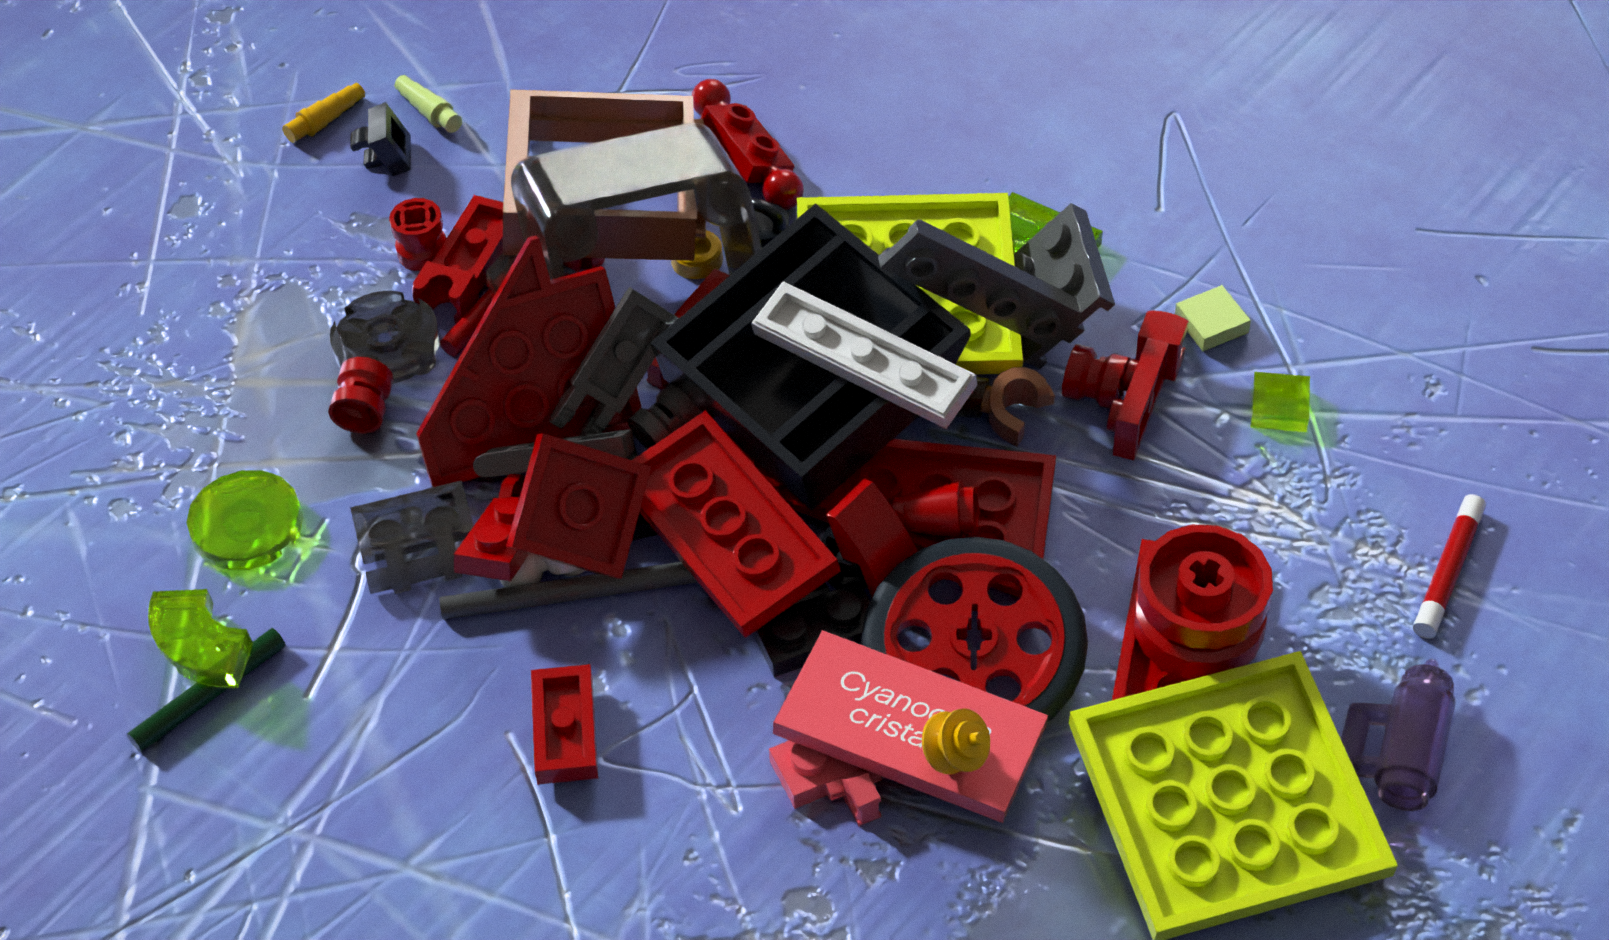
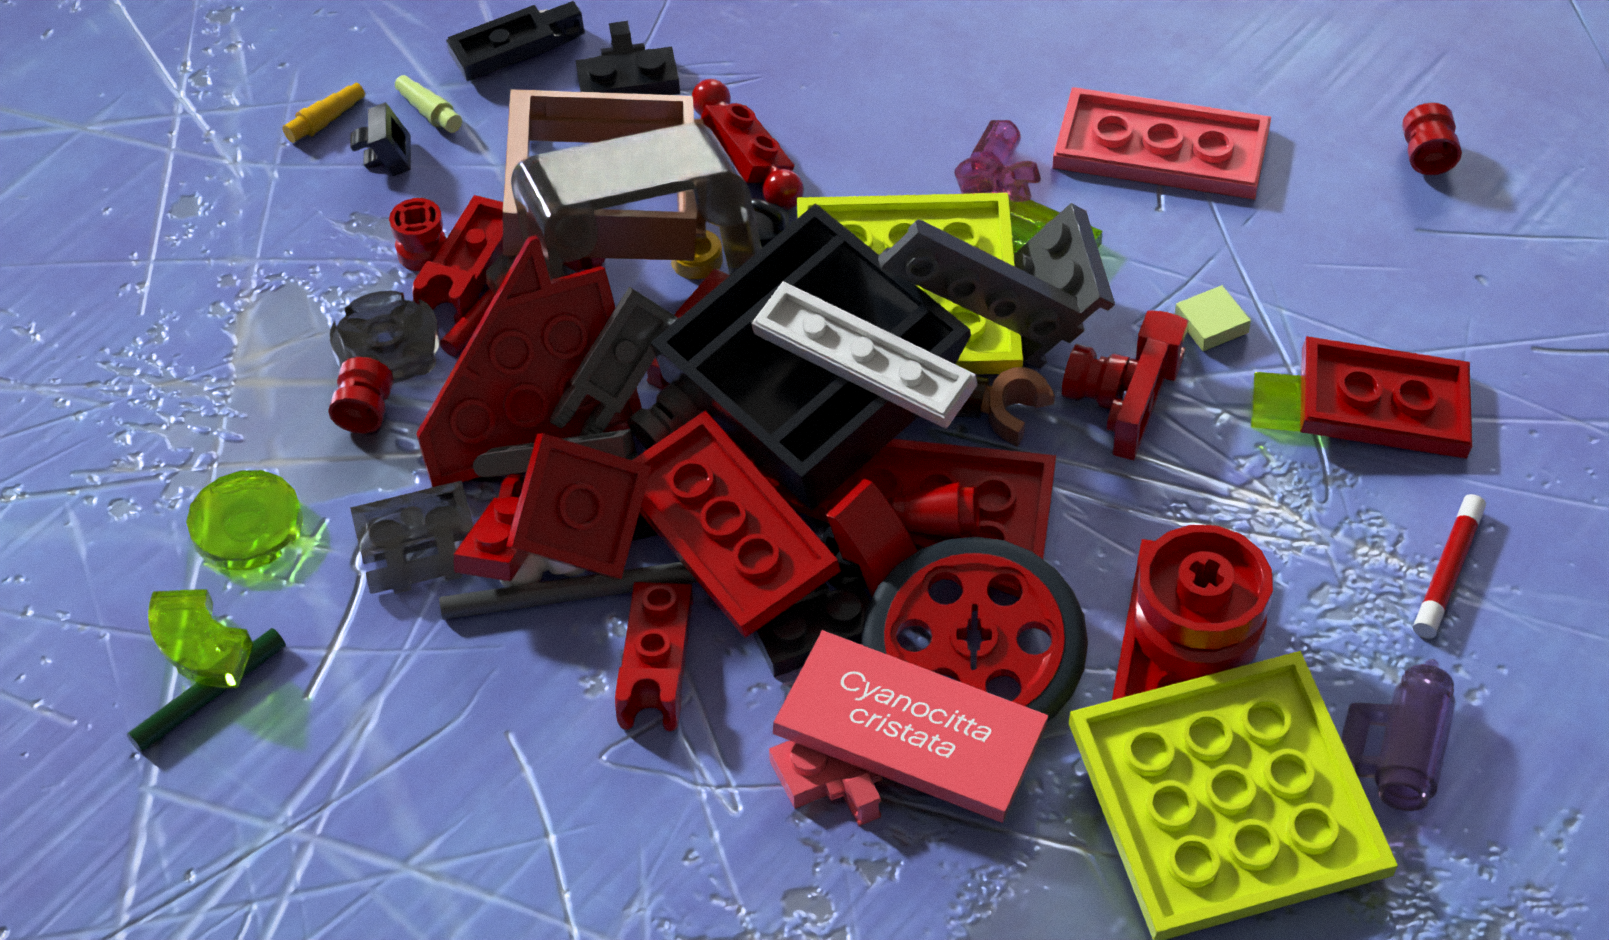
red plate [531,664,598,785] -> none
yellow wheel [922,708,990,774] -> none
none -> black hinge [446,1,585,81]
none -> black hinge [575,21,680,95]
none -> red plate [615,582,693,731]
none -> clear pink bar [954,120,1041,202]
none -> coral tile [1052,87,1271,200]
none -> red tile [1300,336,1473,459]
none -> red wheel [1402,103,1462,175]

